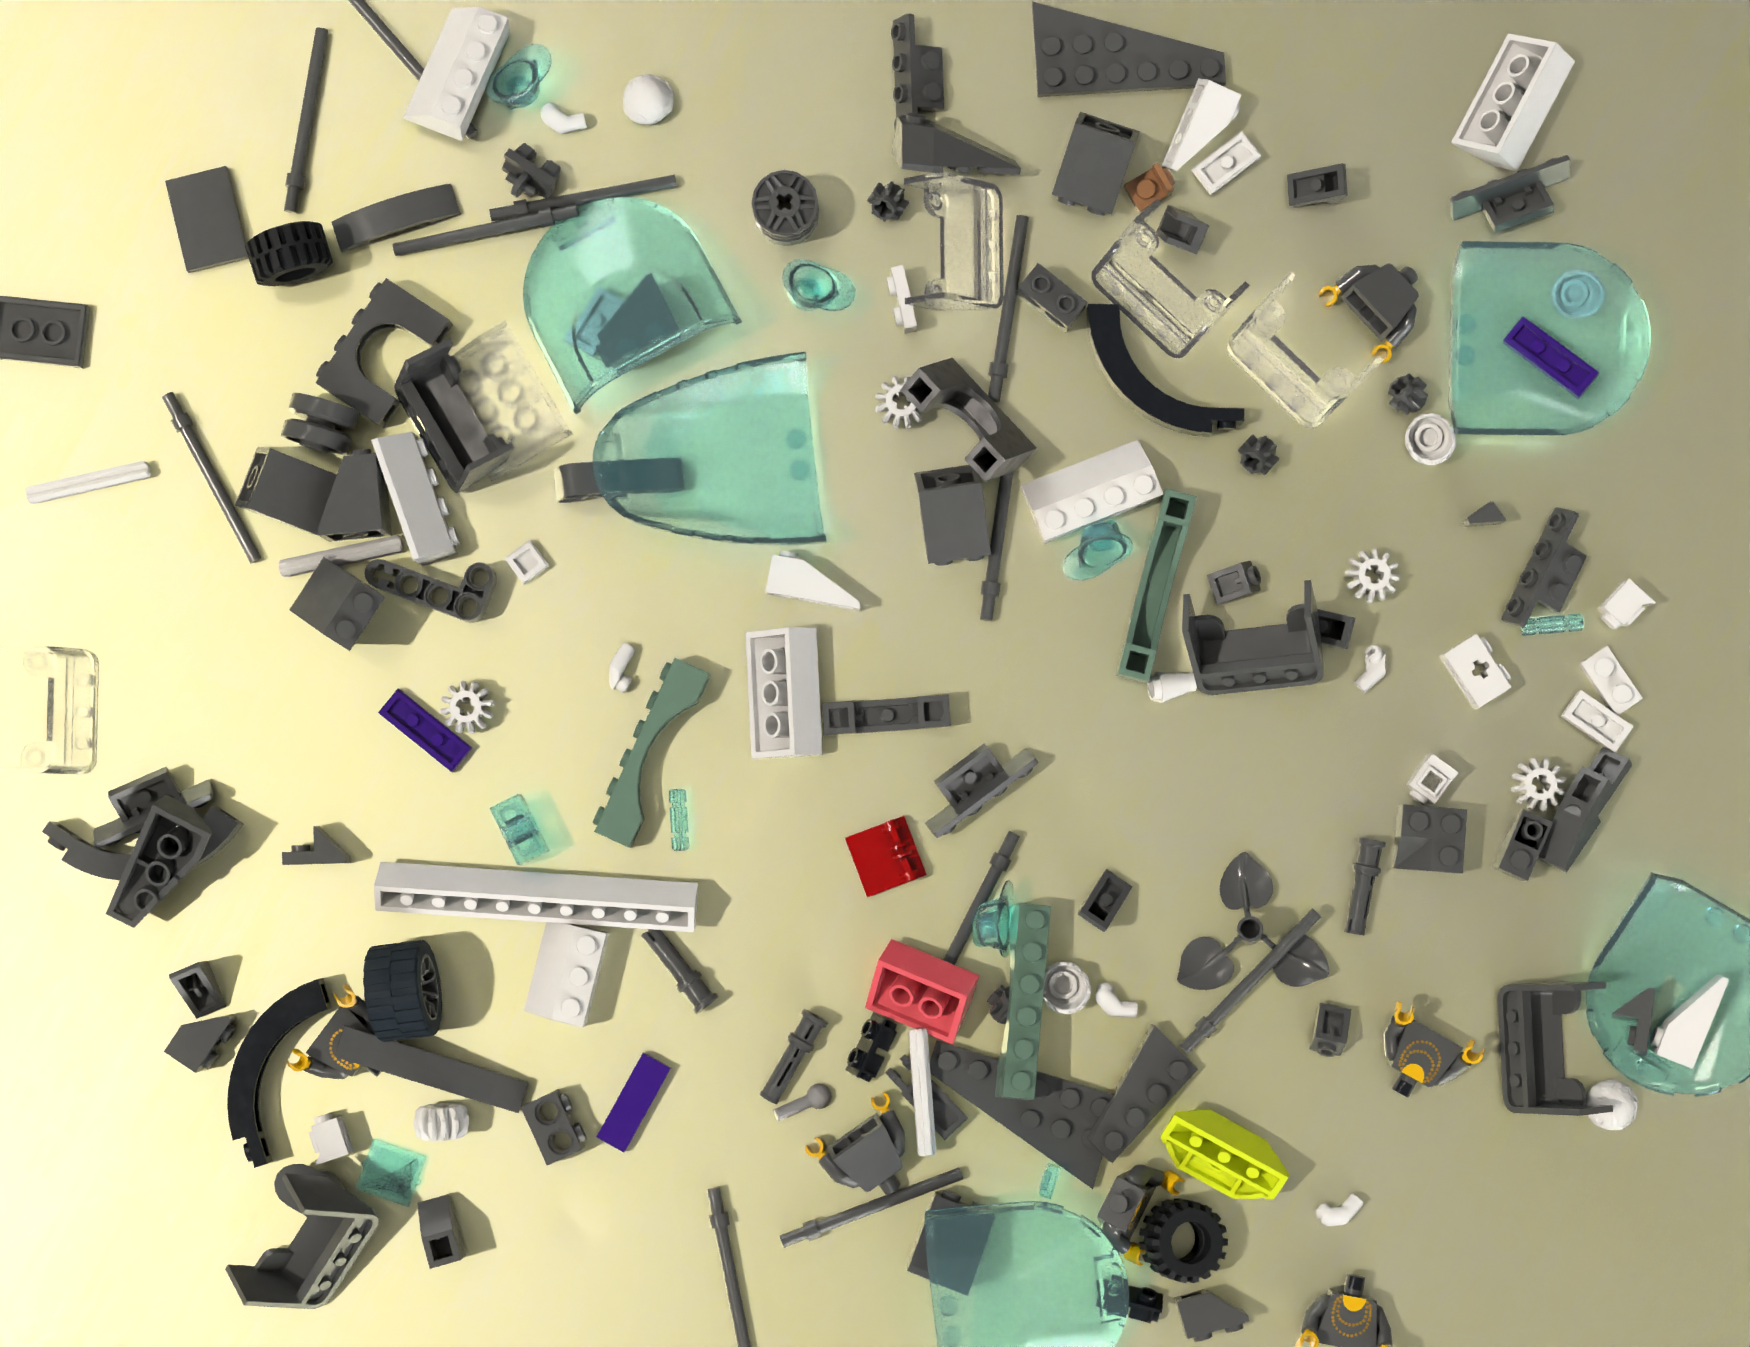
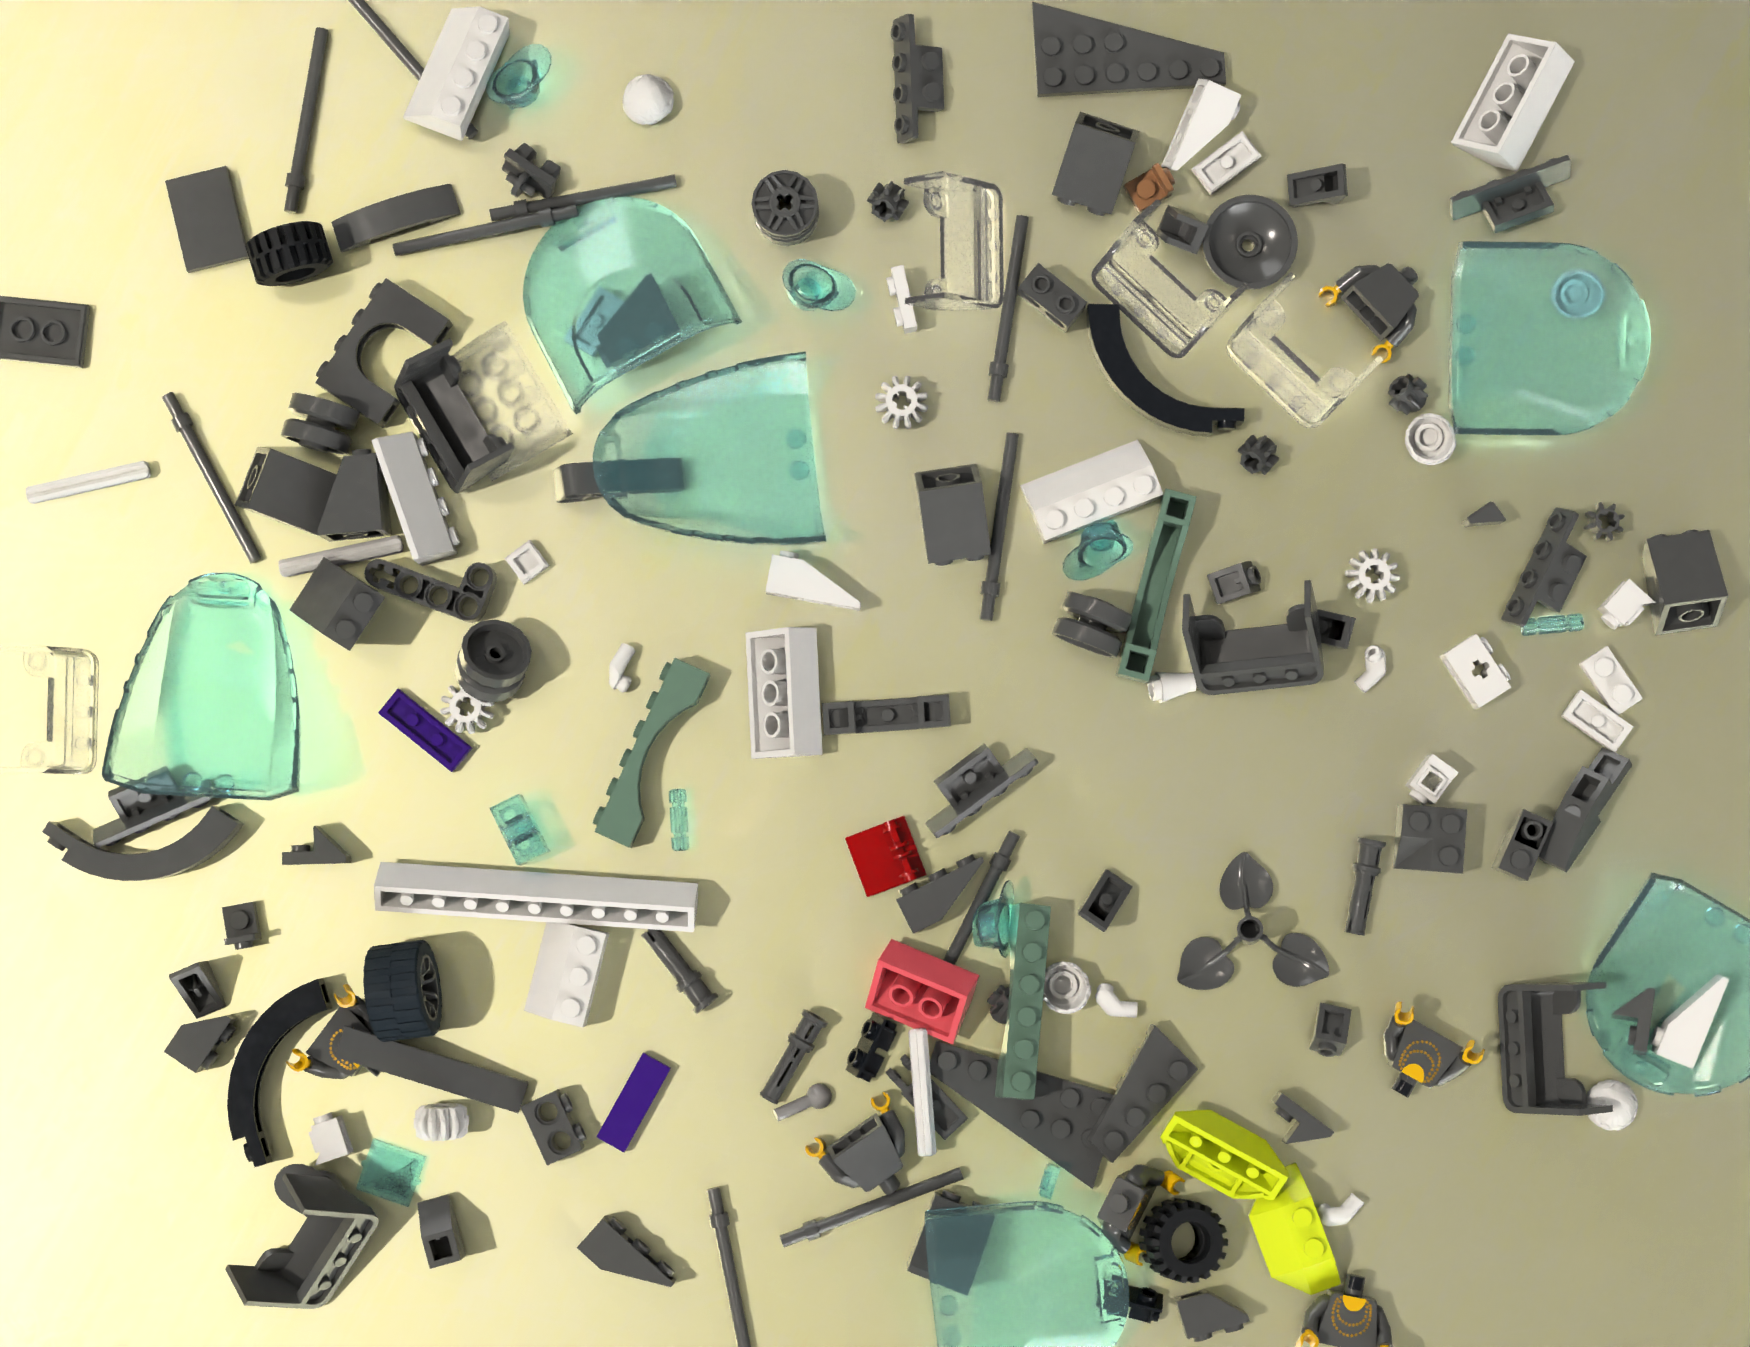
dark grey wedge [105,794,212,928] -> none
white arm [541,103,587,134] -> none
dark grey wedge [892,113,1021,175] -> none
flat silver arch [900,358,1037,482] -> none
dark grey bar [1179,908,1321,1054] -> none
dark purple tile [1503,316,1599,399] -> none
white gear [1510,758,1566,811] -> none
none -> clear light blue windscreen [101,572,301,801]
none -> dark grey bracket [221,902,262,950]
none -> dark grey wheel [454,620,532,702]
none -> dark grey slope [577,1215,676,1287]
none -> dark grey slope [896,854,984,934]
none -> dark grey wheel [1052,591,1132,658]
none -> dark grey dish [1202,195,1298,290]
none -> neon yellow wedge [1248,1162,1341,1295]
none -> dark grey slope [1271,1091,1334,1144]
none -> dark grey gear [1583,502,1625,542]
none -> dark grey slope [1642,530,1728,635]

